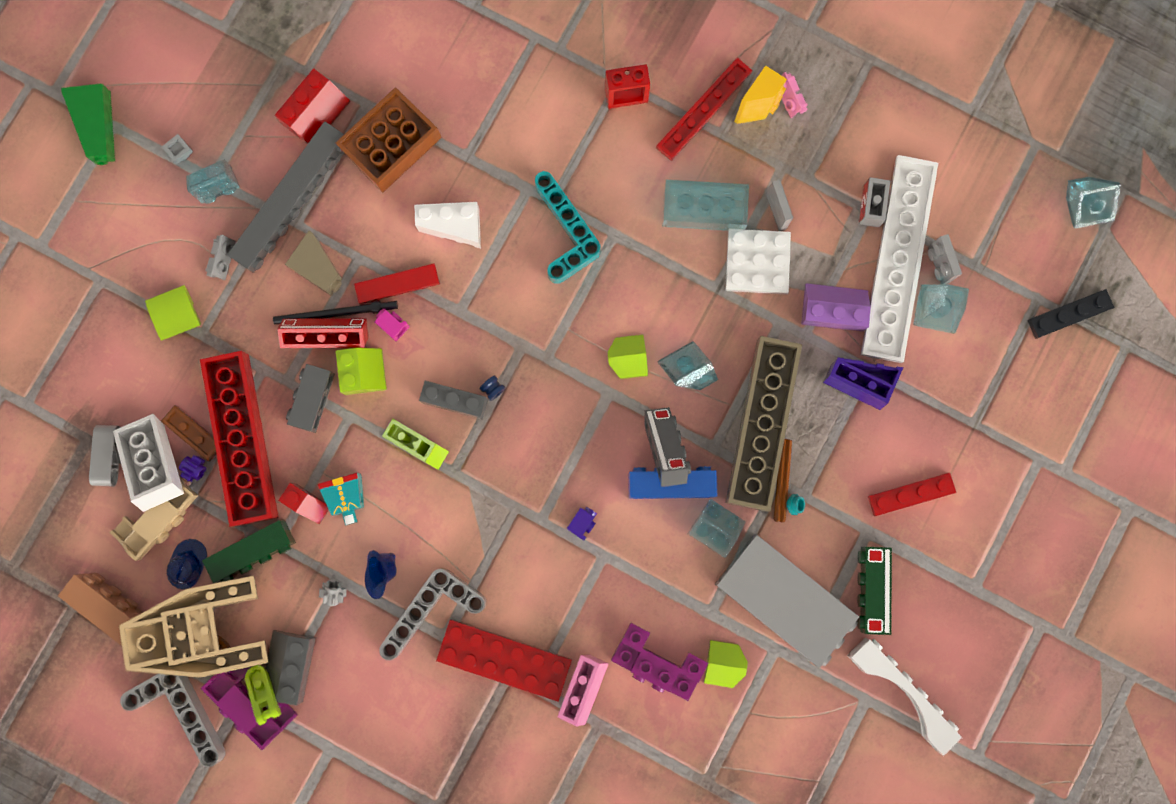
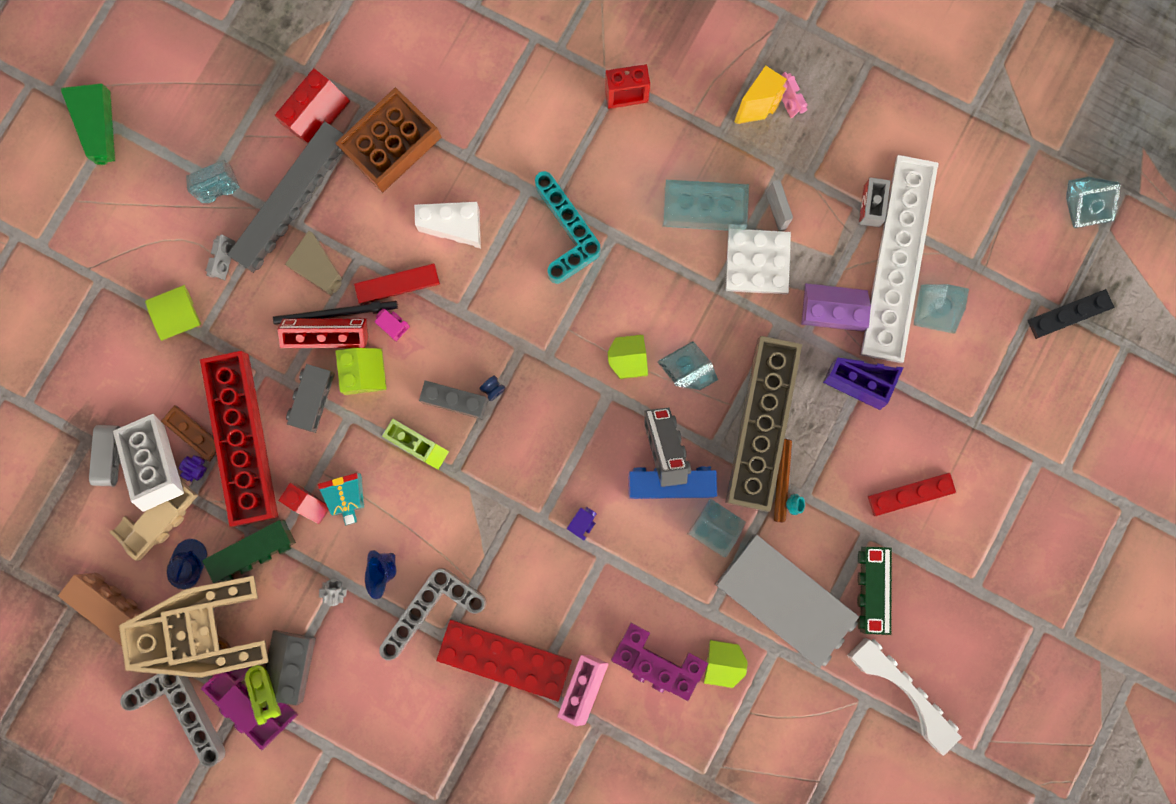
light grey tile [162,134,193,164] -> none
red plate [656,57,753,161] -> none
light grey plate [928,234,962,285] -> none

